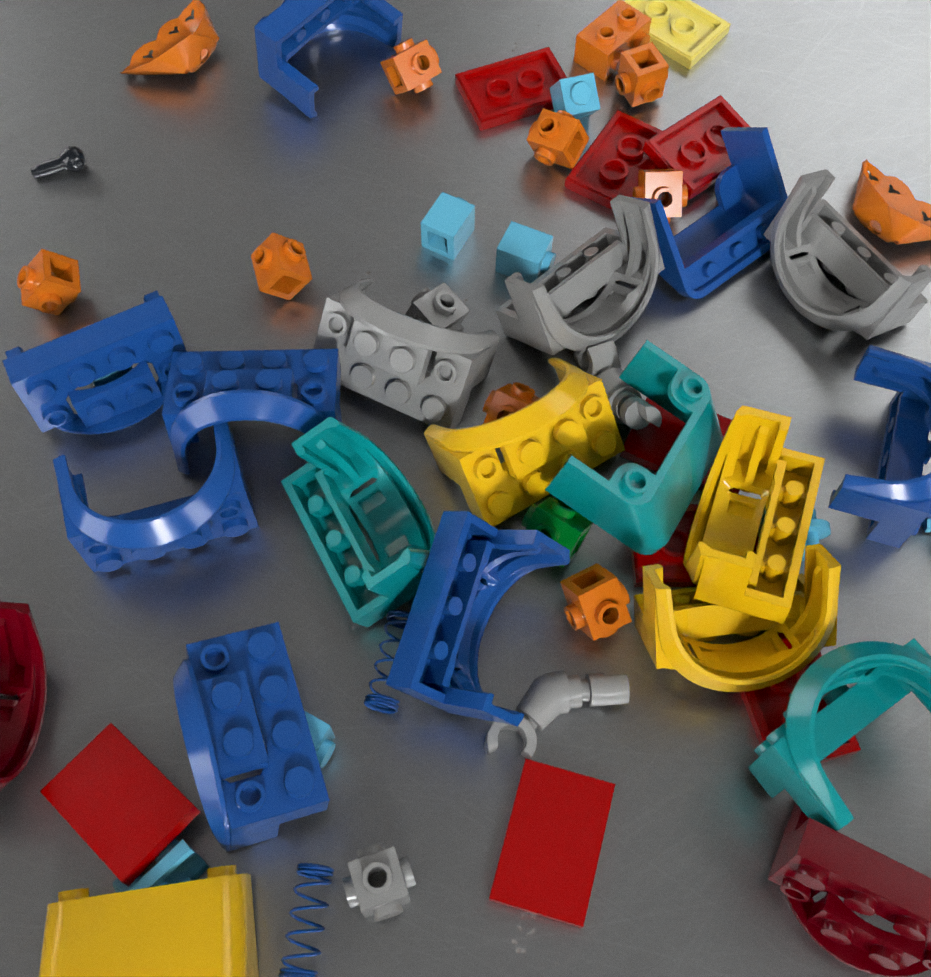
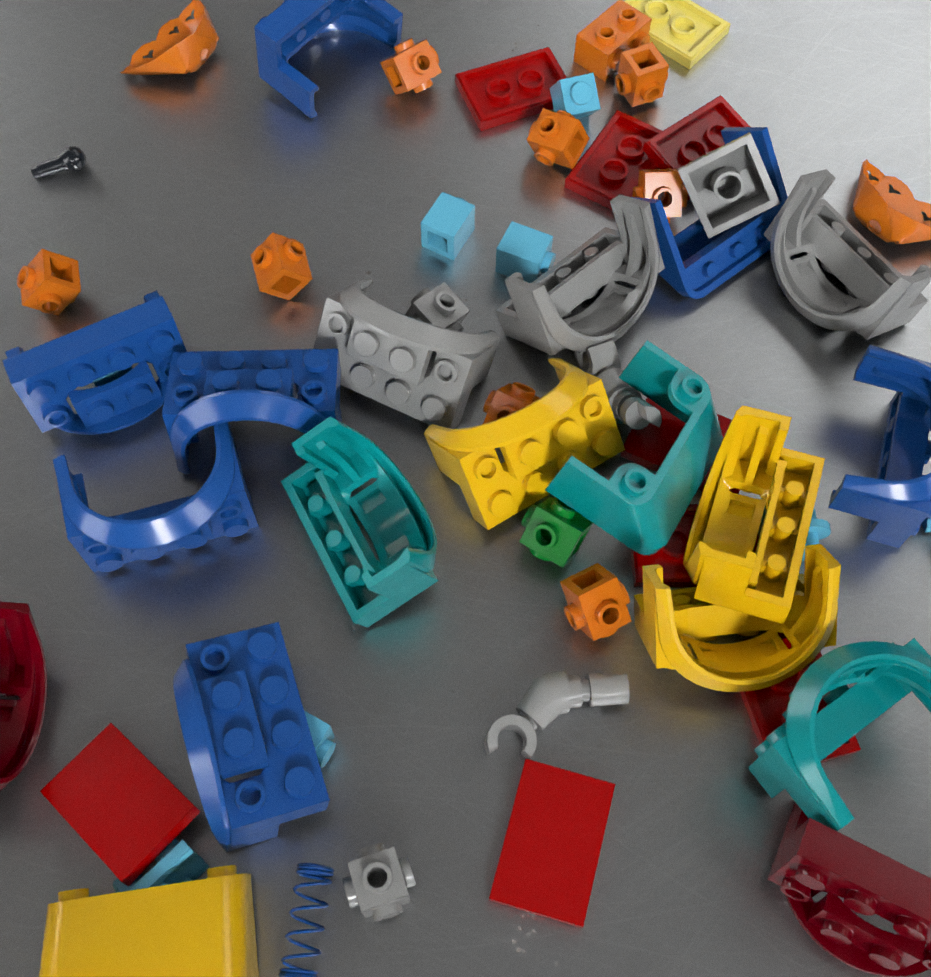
blue piece [364,610,410,714] -> none
blue piece [385,511,570,727] -> none
none -> light grey slope [677,132,780,238]

